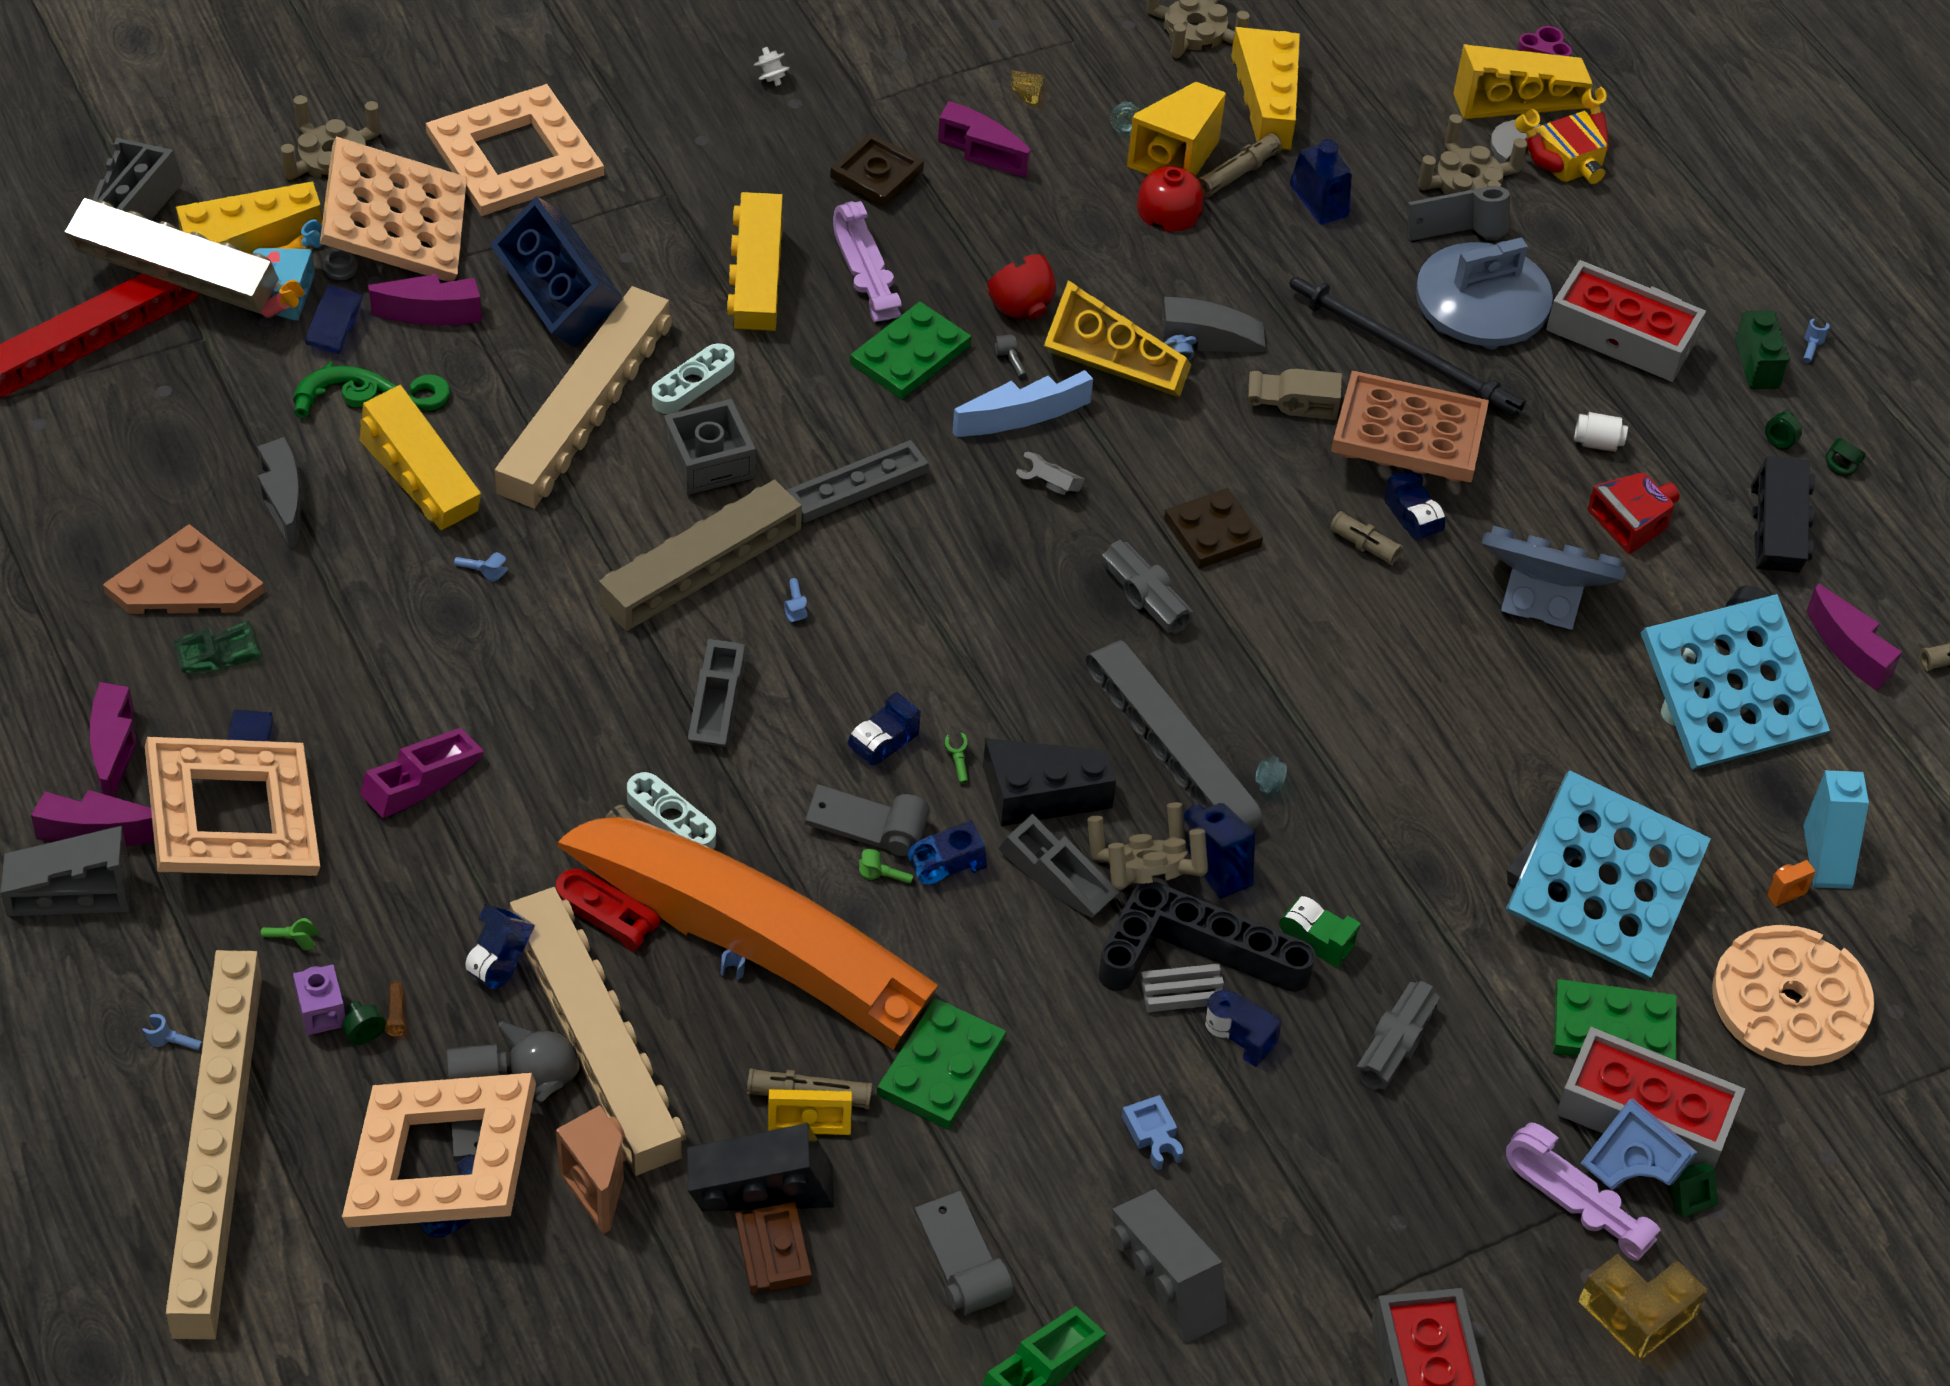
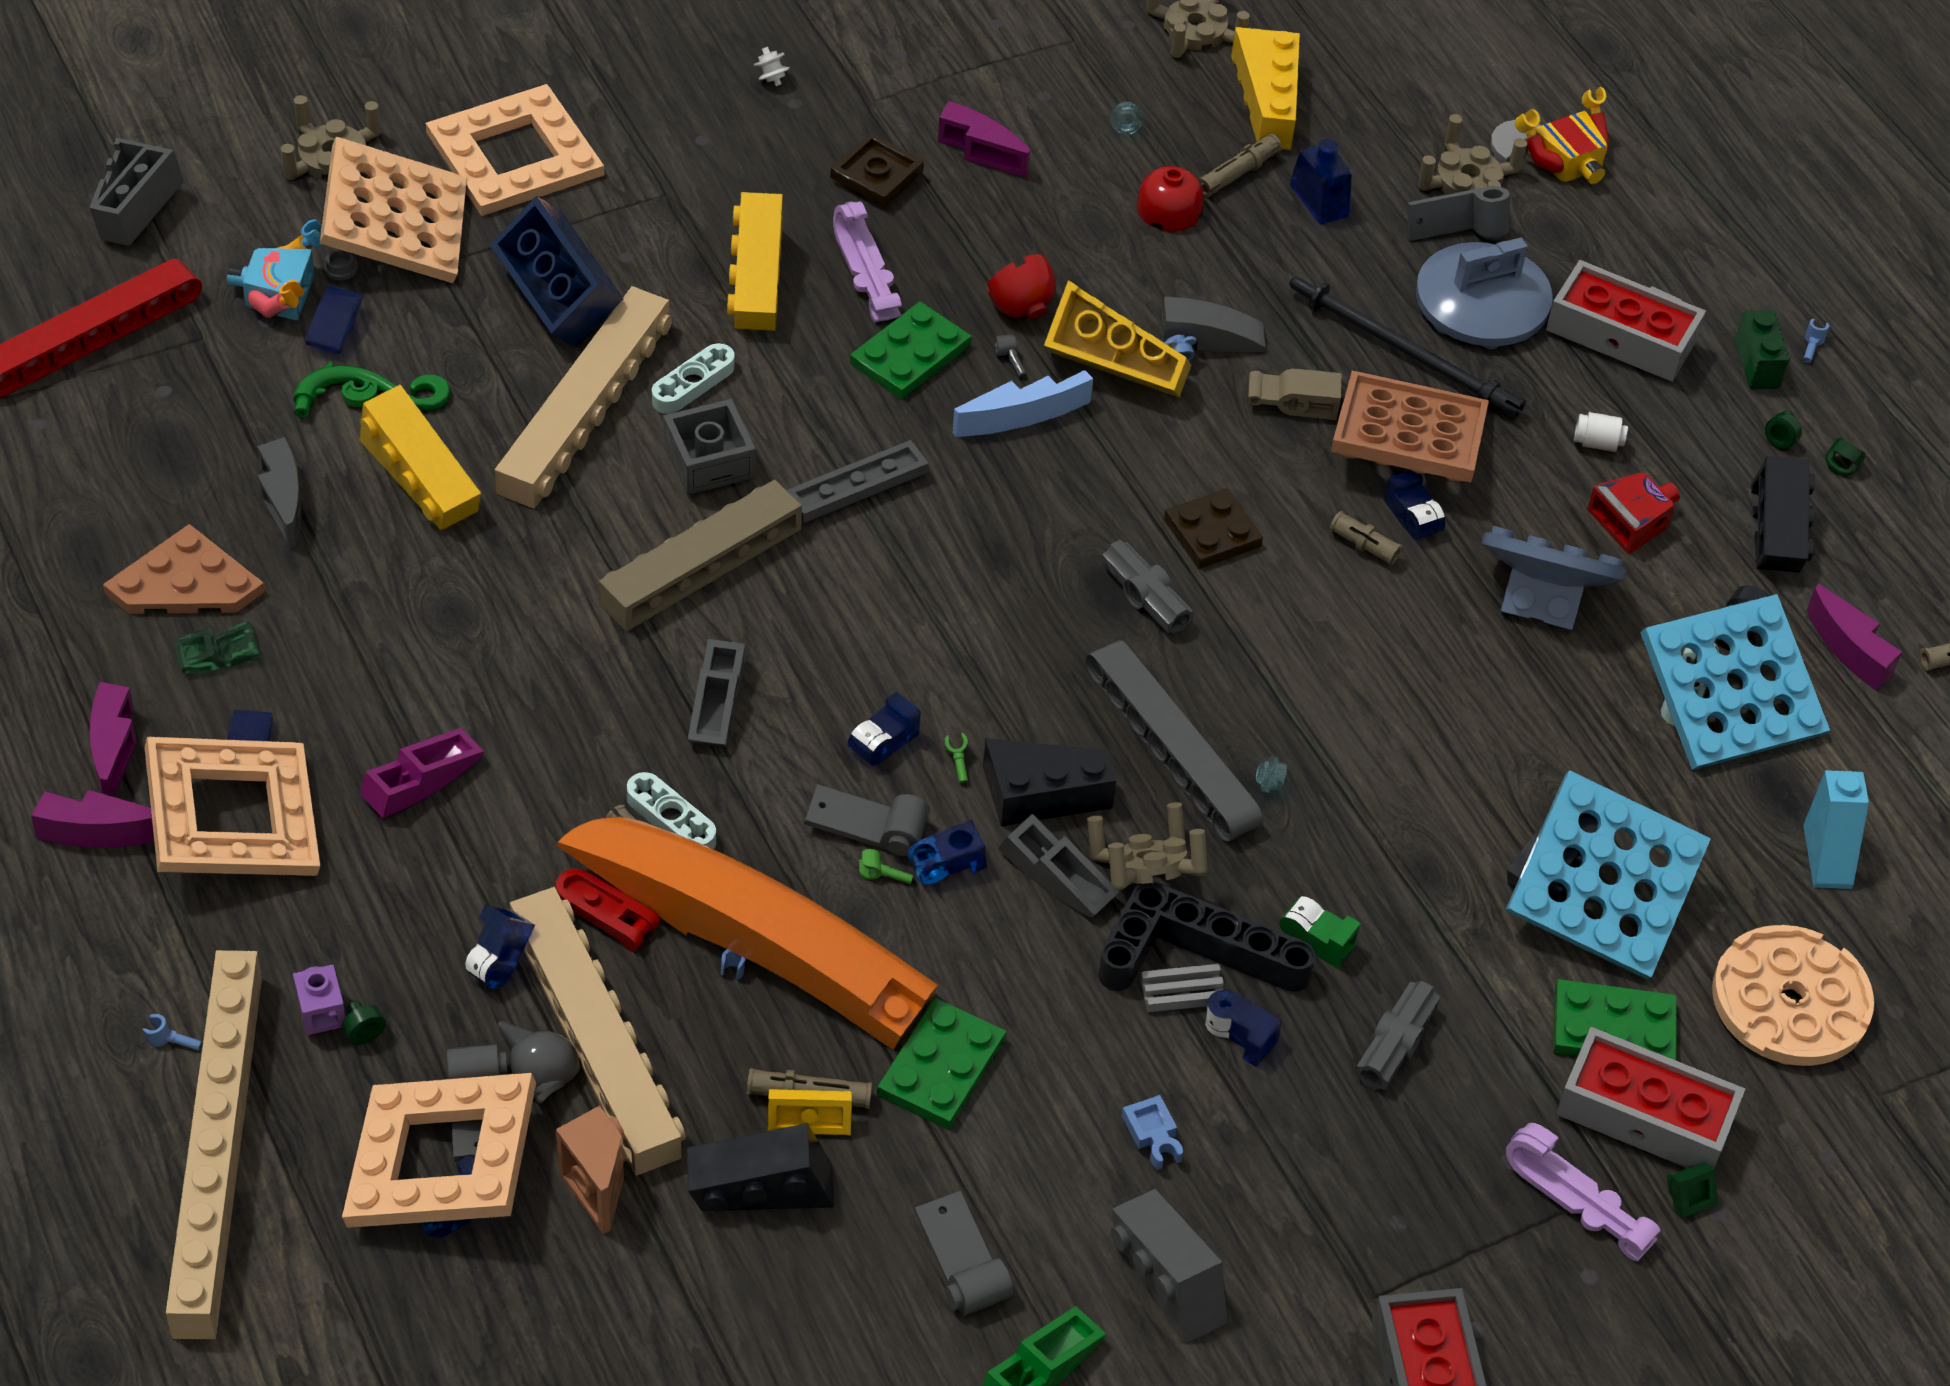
dark grey wedge [0,826,132,916] -> none
brick [65,198,279,314] -> none
yellow wedge [176,181,322,255] -> none
bright green hand [261,918,320,950] -> none
magenta slope [368,274,482,325] -> none
clear orange piece [385,981,406,1036] -> none
medium blue hand [454,552,508,582] -> none
reddish brown plate [735,1202,812,1295] -> none
medium blue hand [784,578,808,623] -> none
clear yellow tile [1011,70,1044,105] -> none
light grey plate [1016,452,1085,495] -> none
yellow slope [1127,82,1226,176] -> none
clear blue torso [1183,803,1255,899] -> none
yellow wedge [1453,44,1593,119] -> none
magenta piece [1517,26,1572,57] -> none
clear yellow brick [1579,1254,1708,1361] -> none
medium blue tile [1581,1099,1698,1190] -> none
orange plate [1767,860,1816,907] -> none

